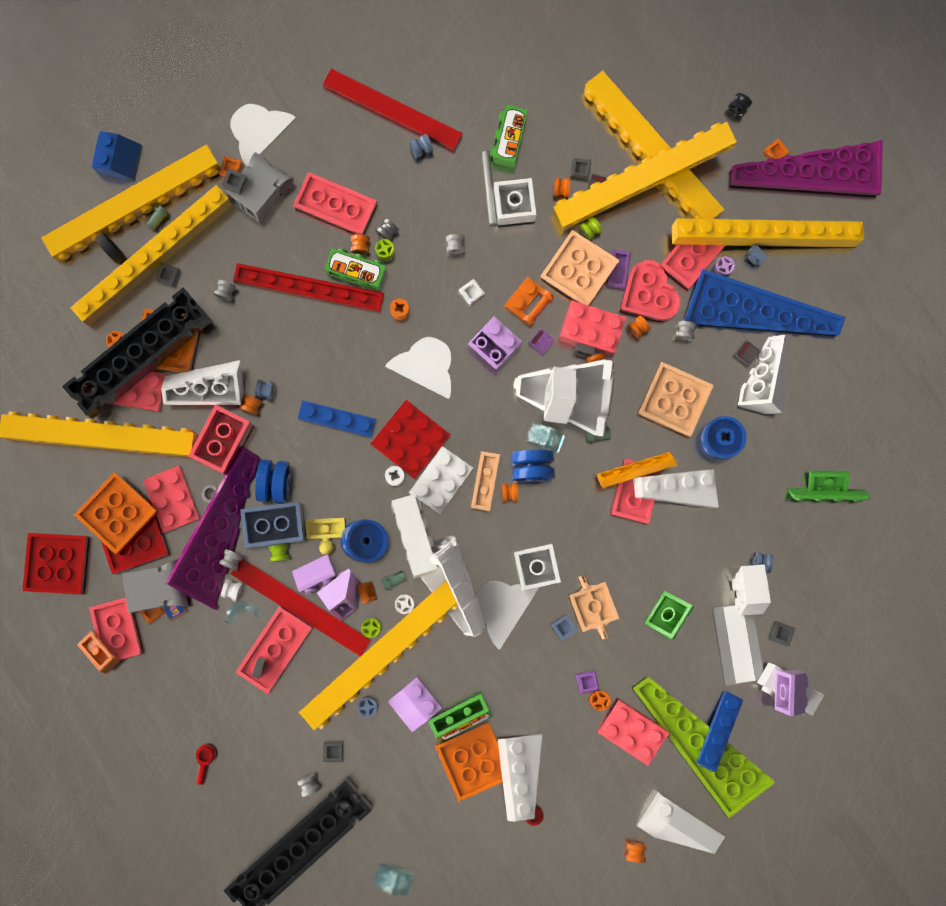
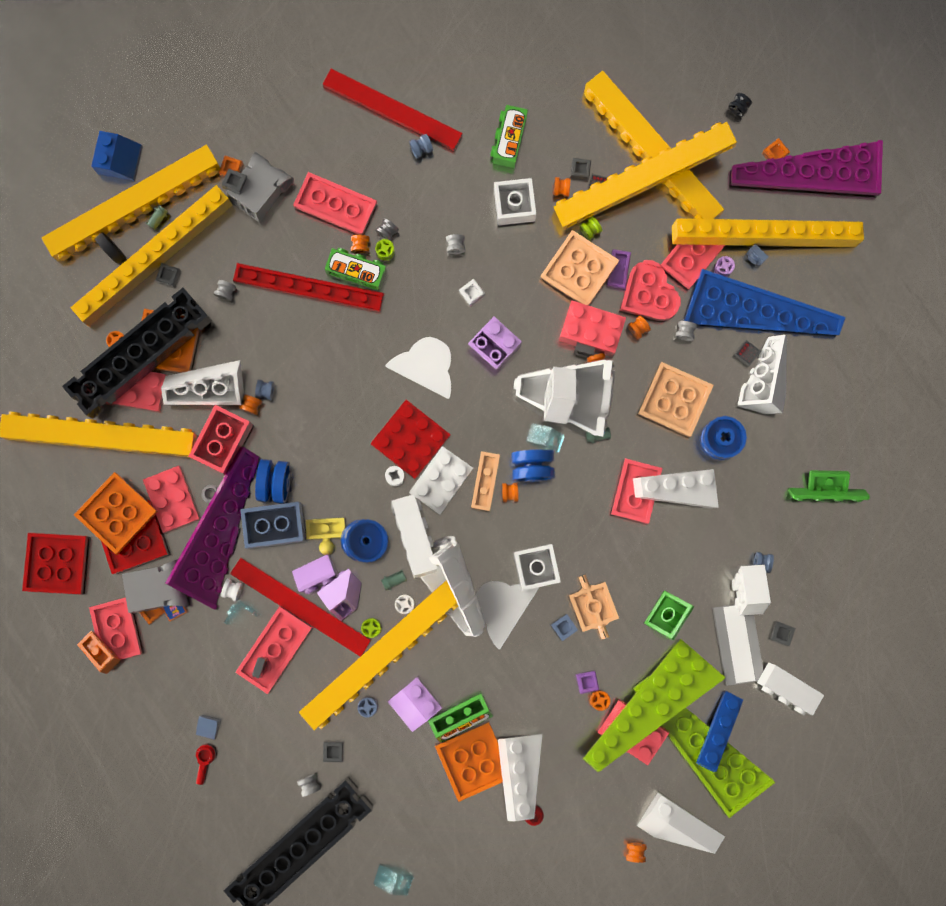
light grey wheel [219,549,243,571] -> none
white sticker [230,104,295,167] -> none
lime wheel [269,544,290,562] -> none
blue plate [297,400,377,438] -> none
orange tile [356,581,377,604] -> none
orange wheel [390,298,409,320] -> none
light grey bar [482,151,497,225] -> none
orange plate [504,276,554,326] -> none
tile [528,328,555,355] -> none
light orange tile [597,452,677,488] -> none
lavender slope [775,669,808,716] -> none
none -> sand blue slope [196,715,220,740]
none -> lime wing [583,639,725,772]

